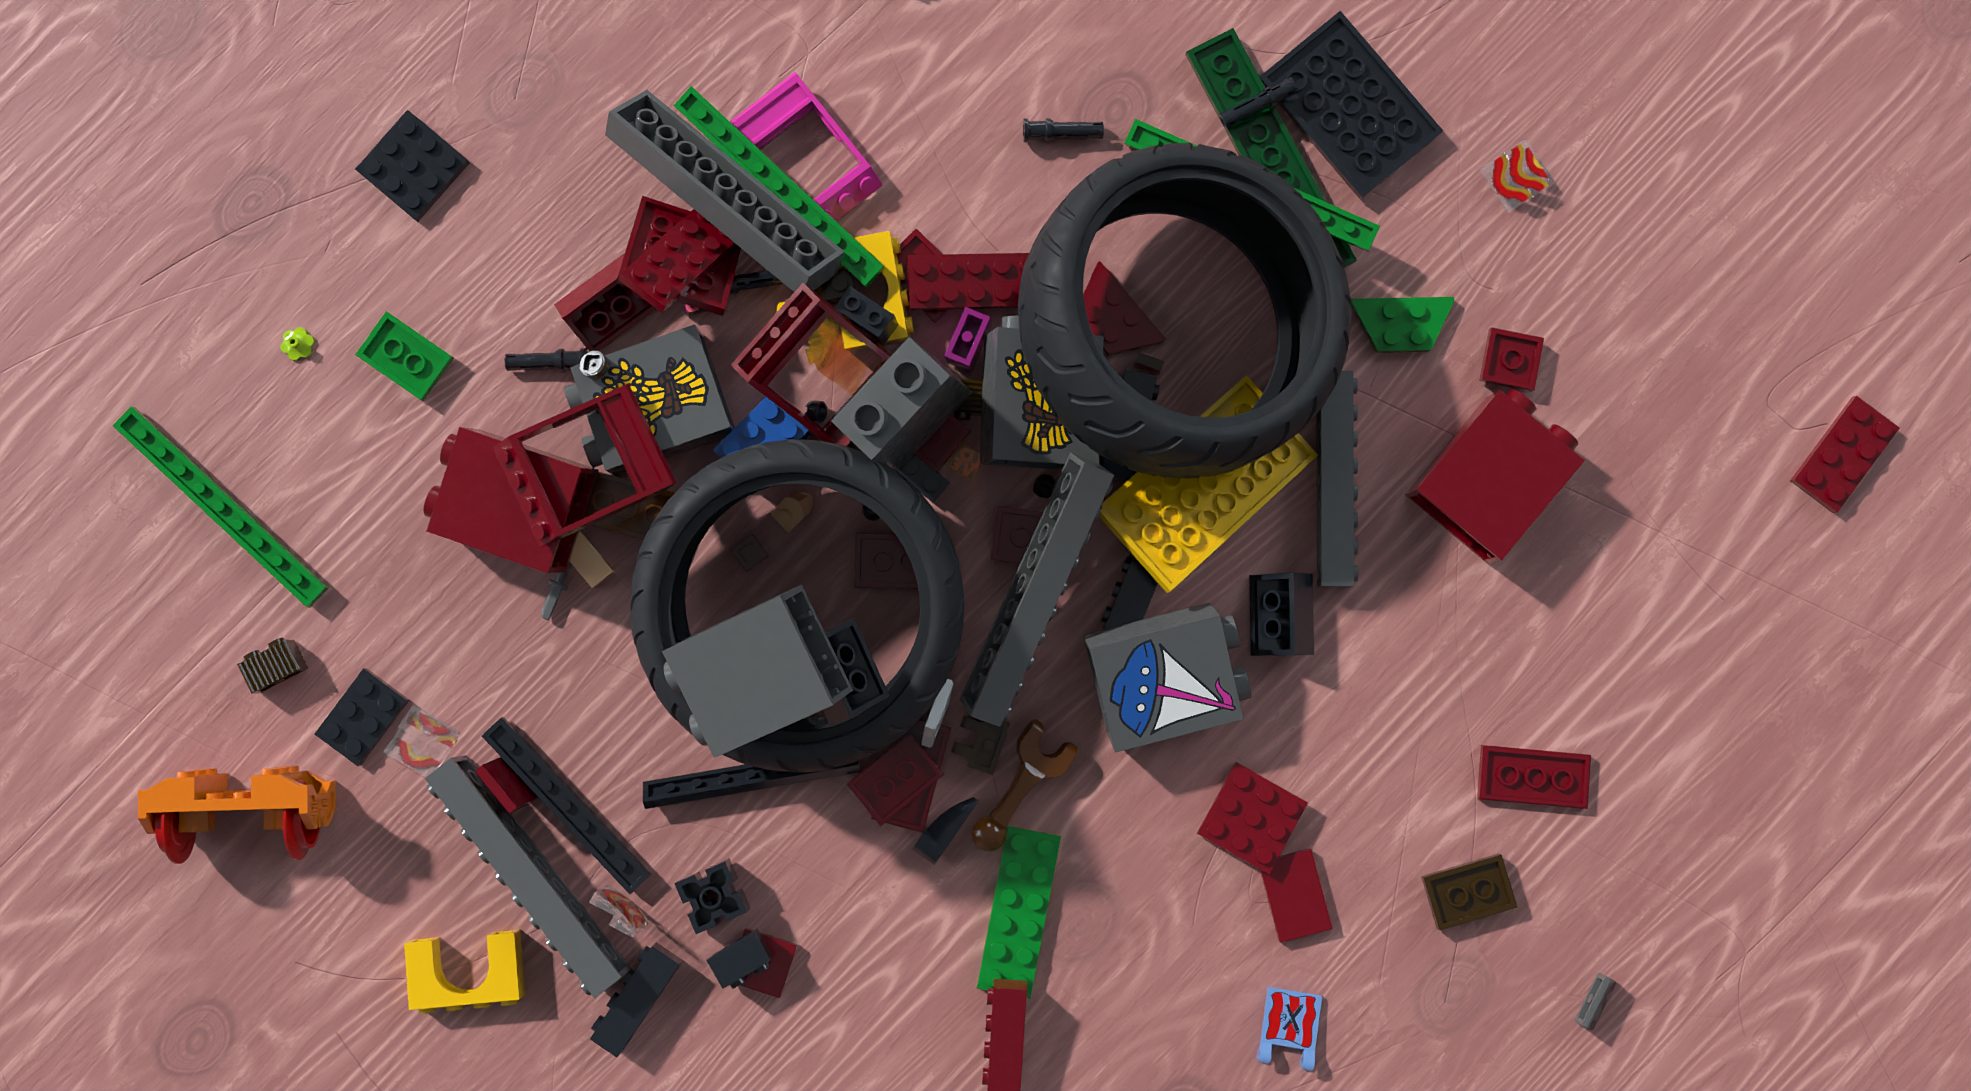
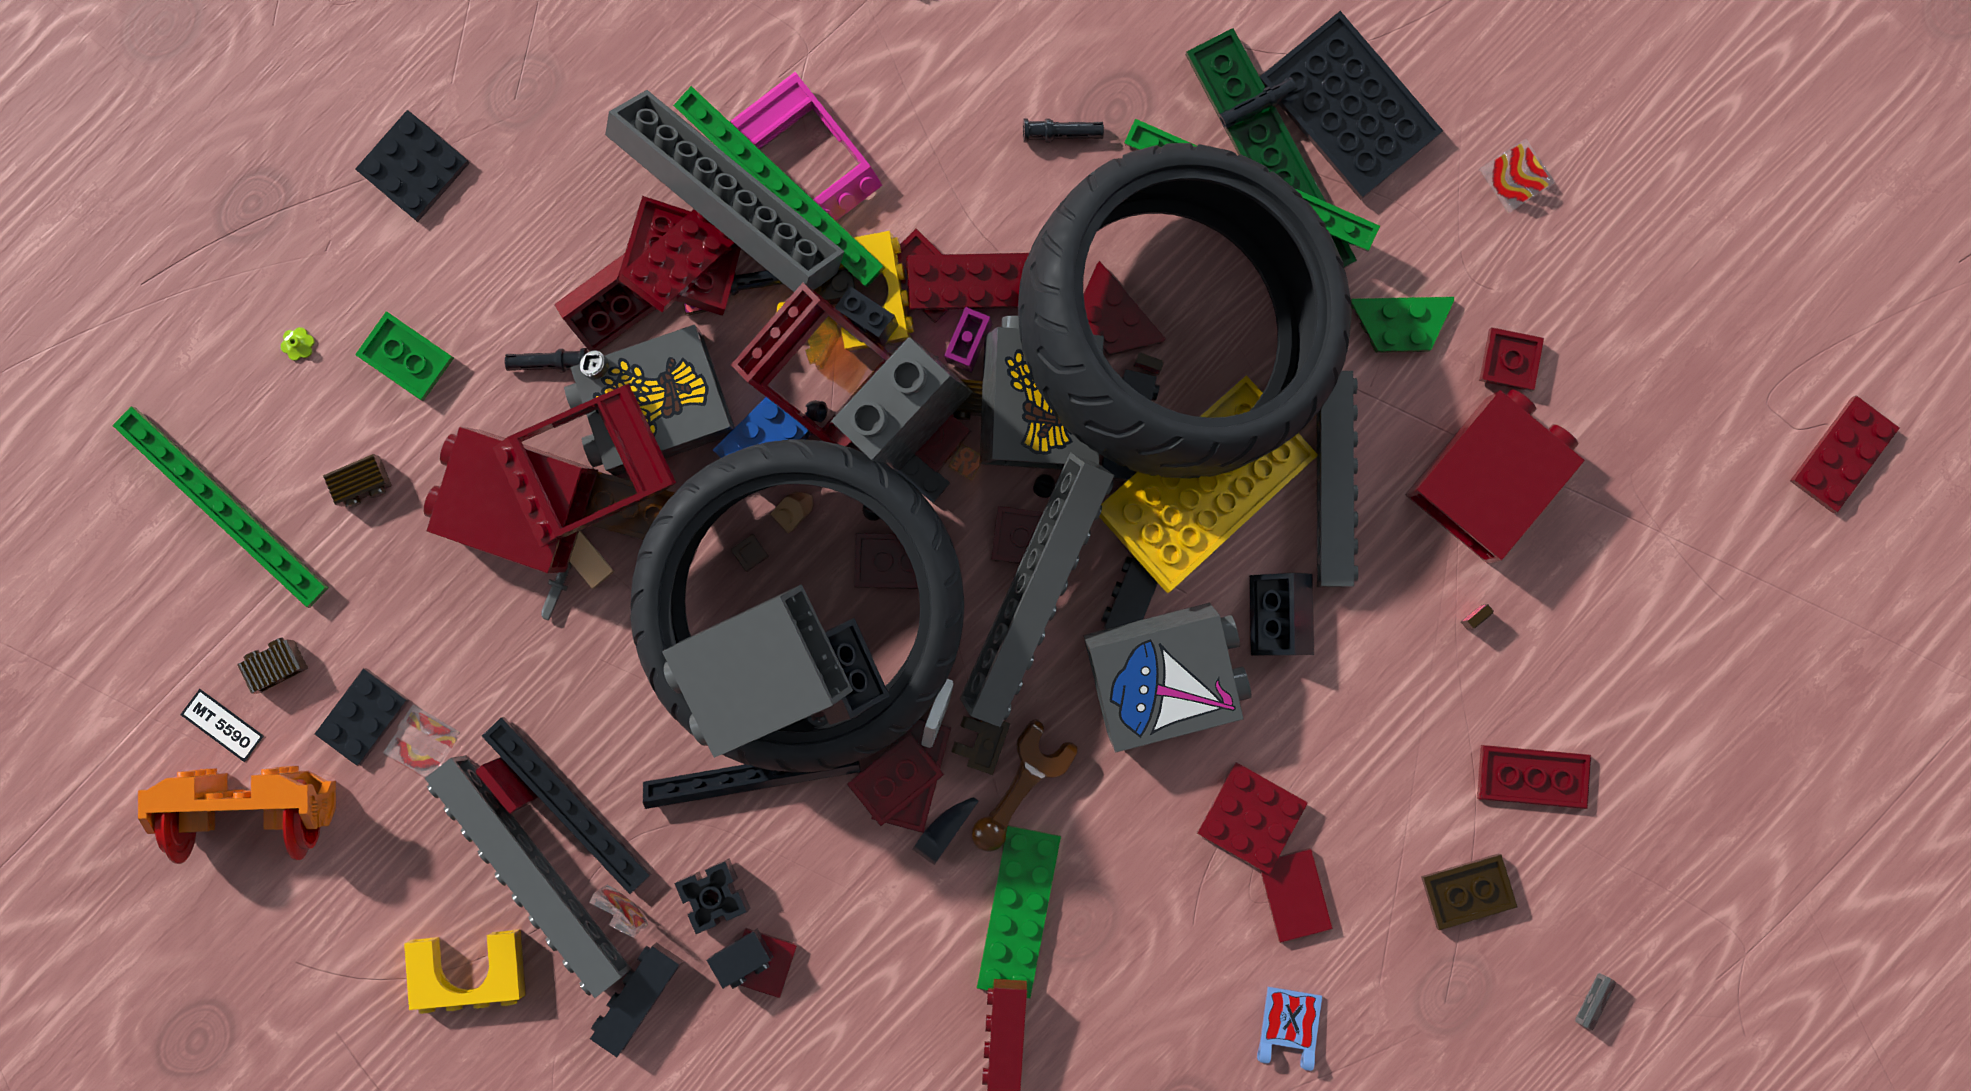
none -> white sticker [180,689,264,762]
none -> dark brown brick [323,454,392,509]
none -> dark brown tile [1461,604,1494,629]

